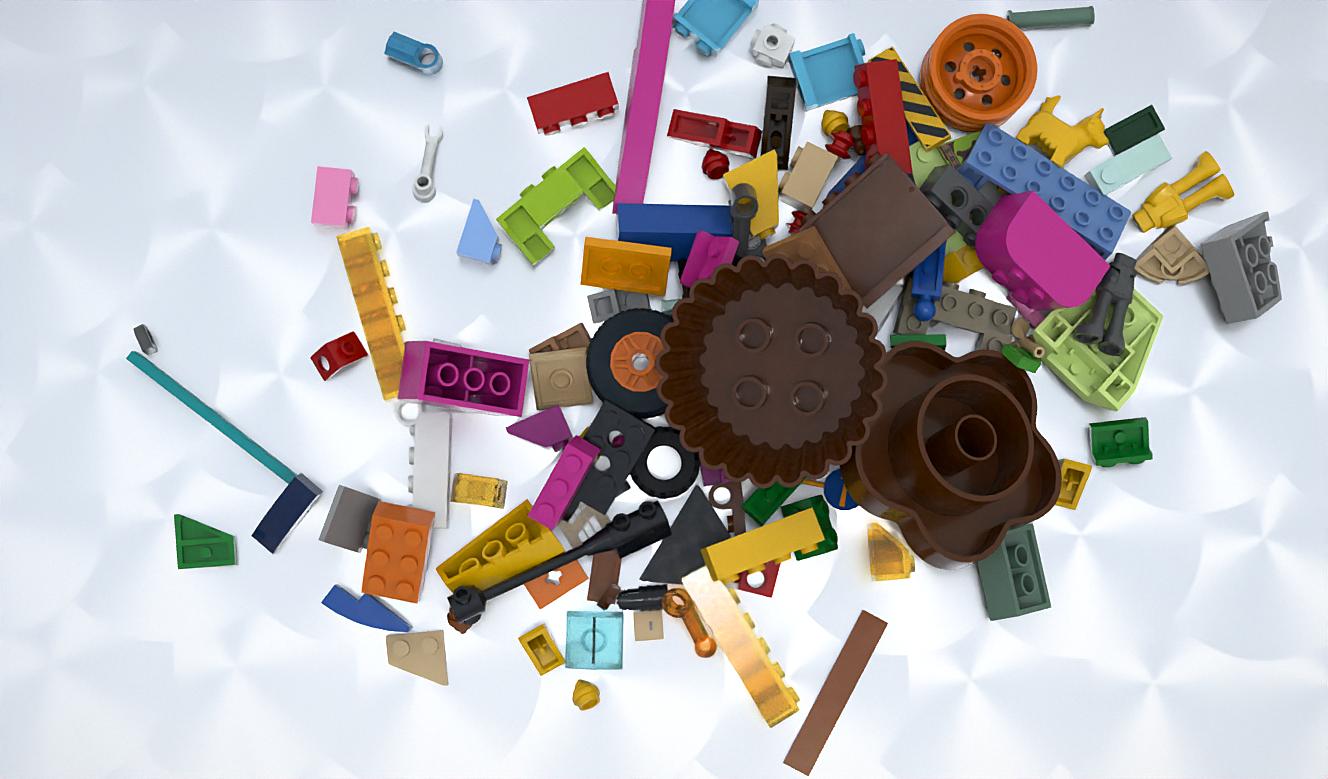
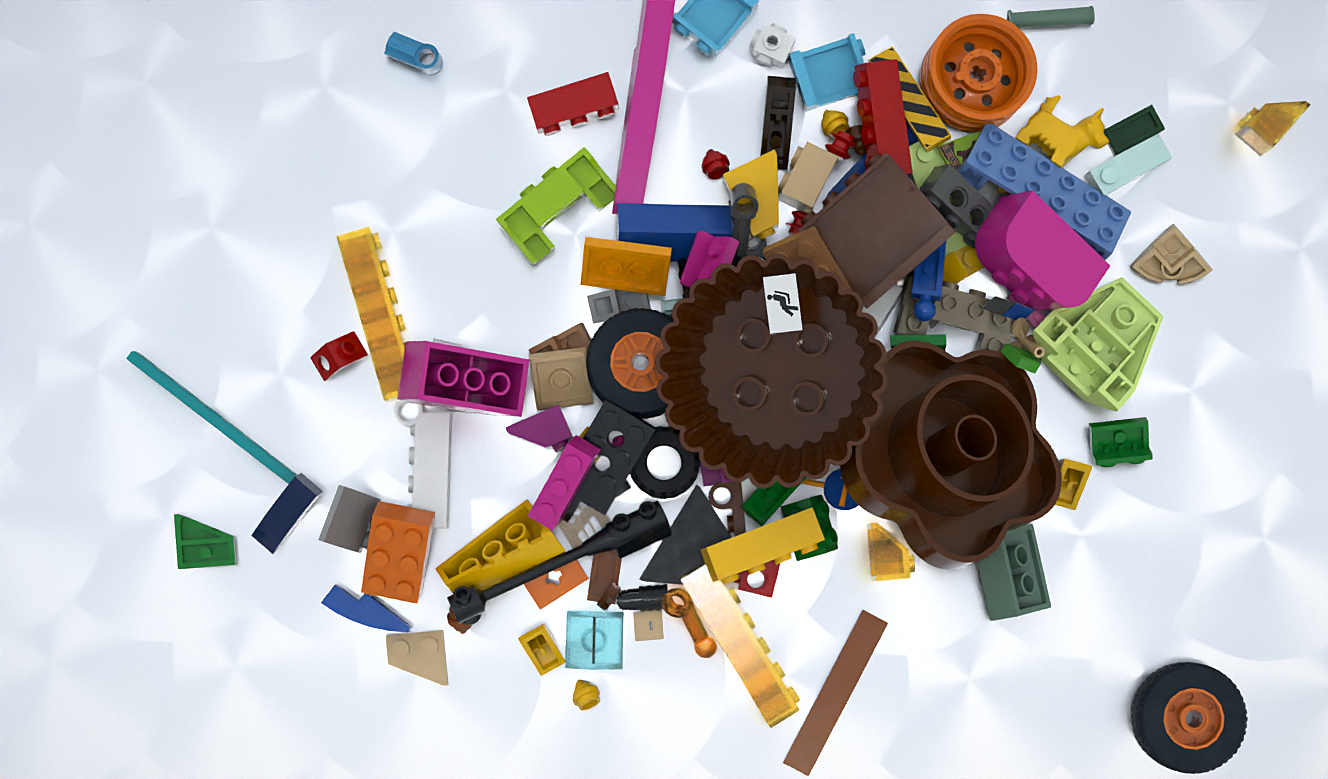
dark grey tile [133,324,158,356] -> none
bright pink brick [311,166,359,230] -> none
white brick [412,125,443,202] -> none
clear yellow torso [450,473,508,509] -> none
light blue slope [456,198,502,266] -> none
red slope [667,109,762,159] -> none
dark grey piece [1073,253,1137,356] -> none
yellow piece [1132,151,1235,234] -> none
light grey wedge [1200,211,1282,324] -> none
none -> white sticker [763,273,803,334]
none -> sticker [982,296,1035,320]
none -> black wheel [1131,662,1248,774]
none -> clear yellow slope [1234,101,1311,157]

